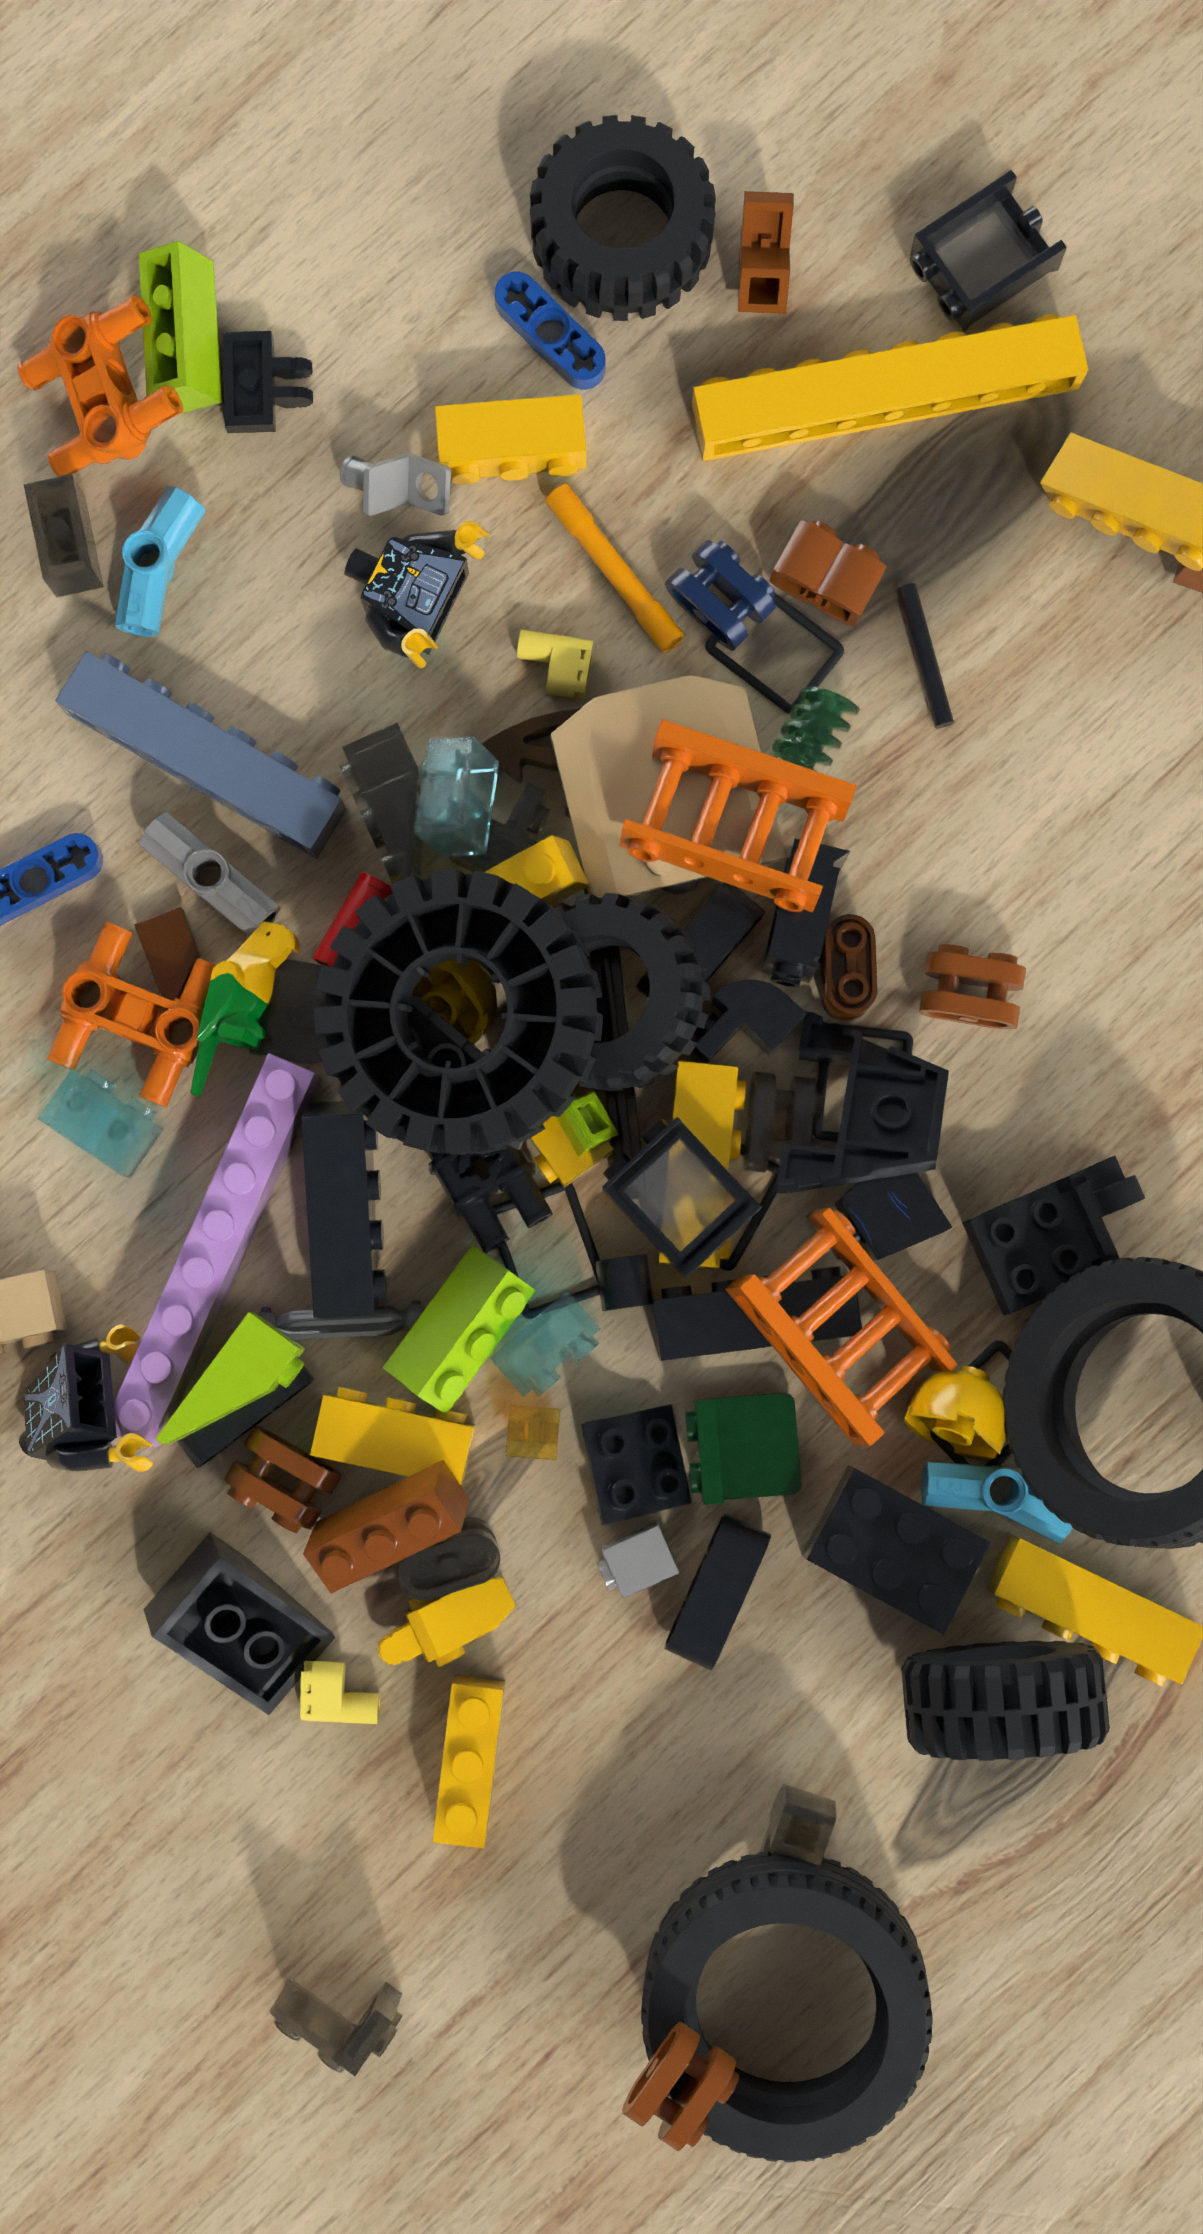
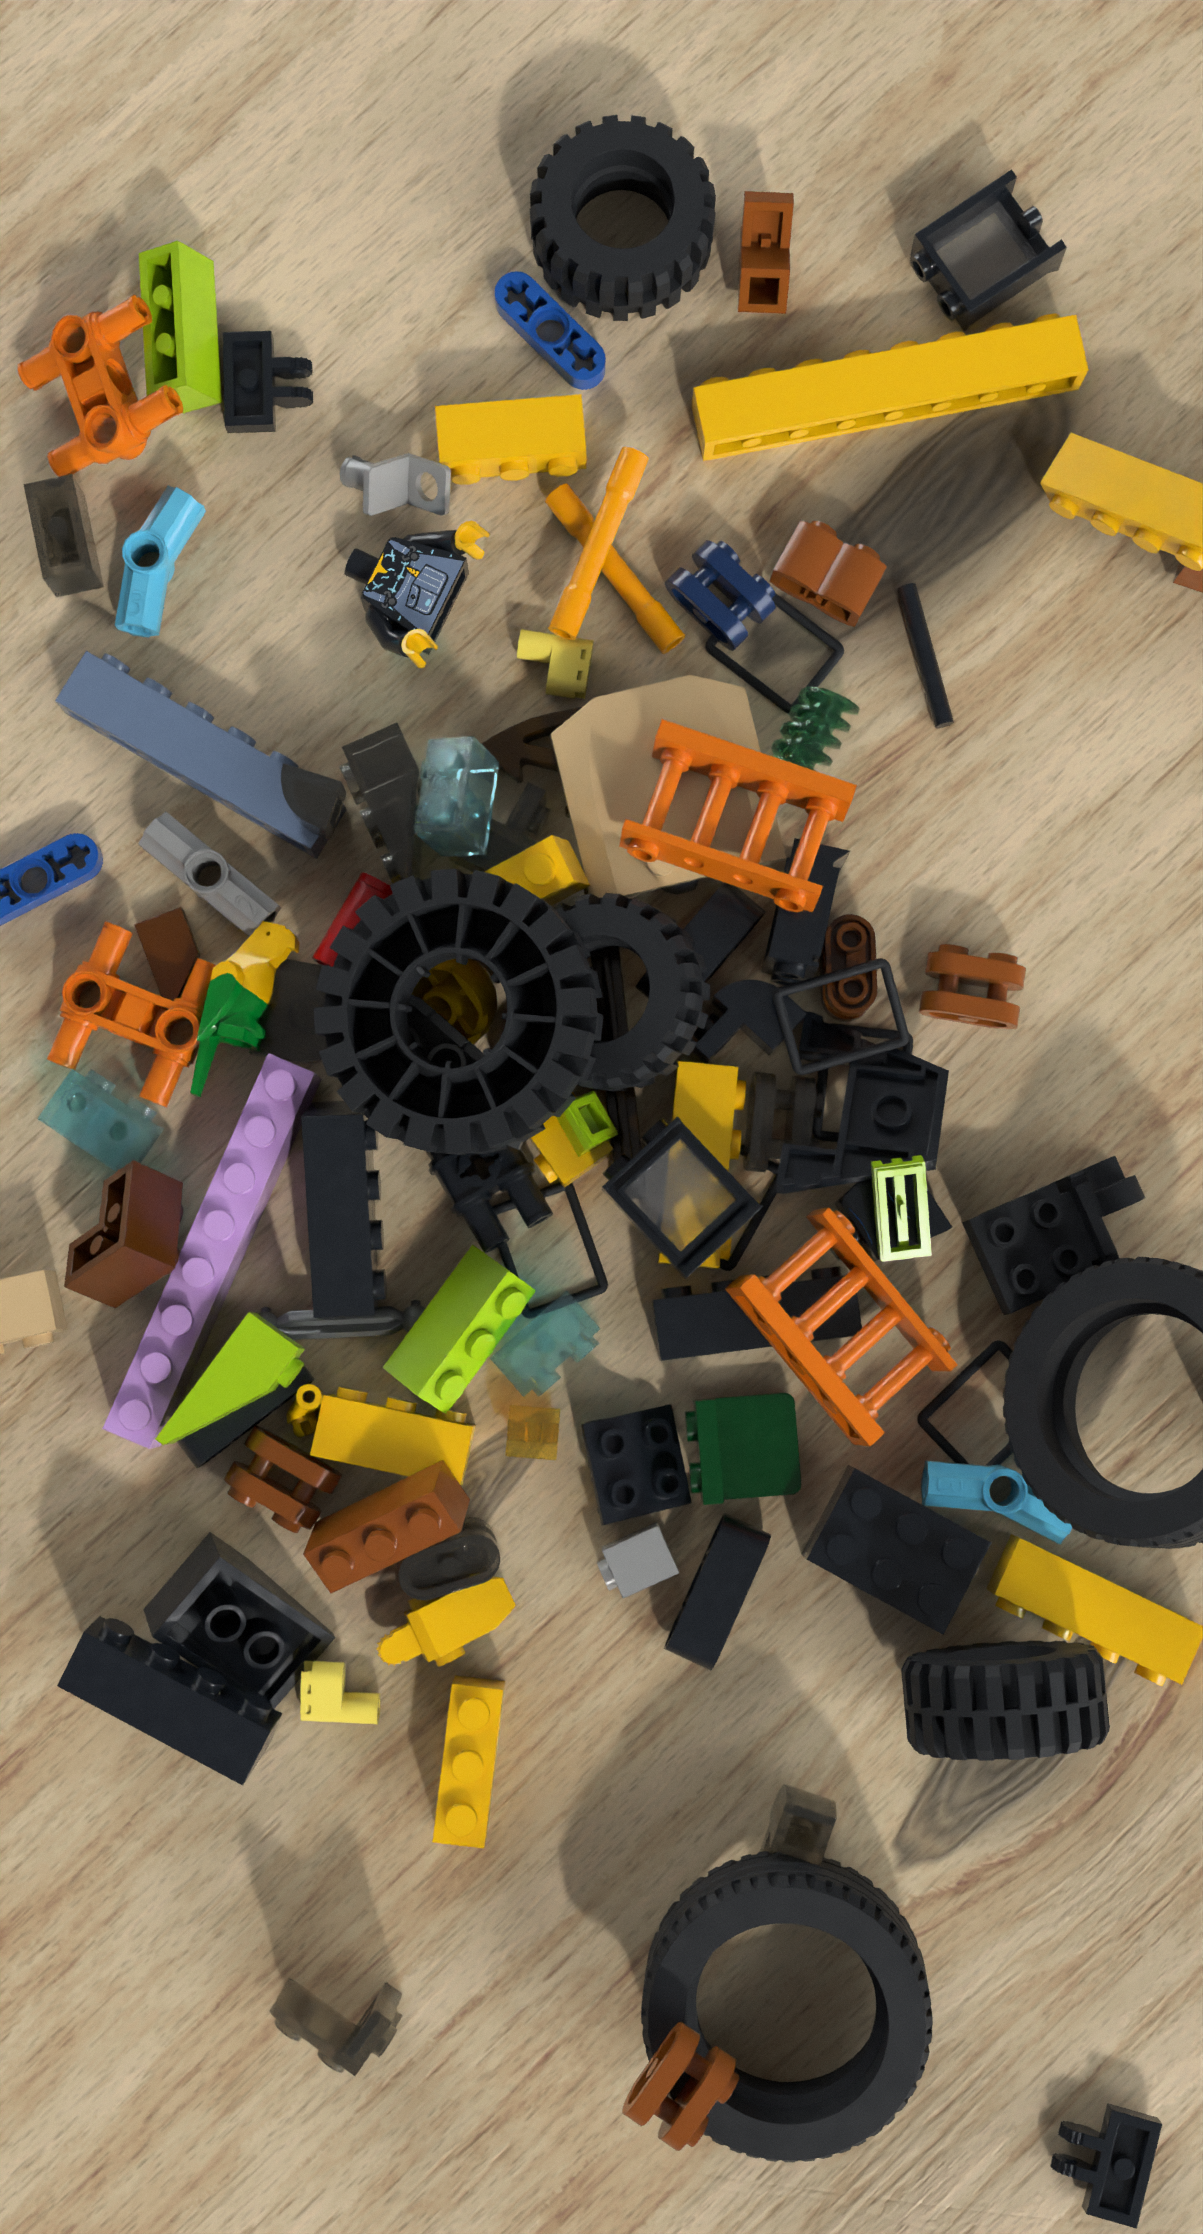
black torso [19,1324,153,1472] -> none
black brick [595,1254,653,1312] -> none
yellow cylinder [904,1366,1007,1460] -> none
none -> black slope [57,1616,283,1786]
none -> reddish brown brick [64,1160,184,1308]
none -> clear smoke brick [281,763,347,840]
none -> yellow arm [286,1384,324,1438]
none -> light orange piece [548,447,649,640]
none -> black piece [773,958,909,1075]
none -> tile [871,1155,931,1262]
none -> black hinge [1050,2103,1162,2229]

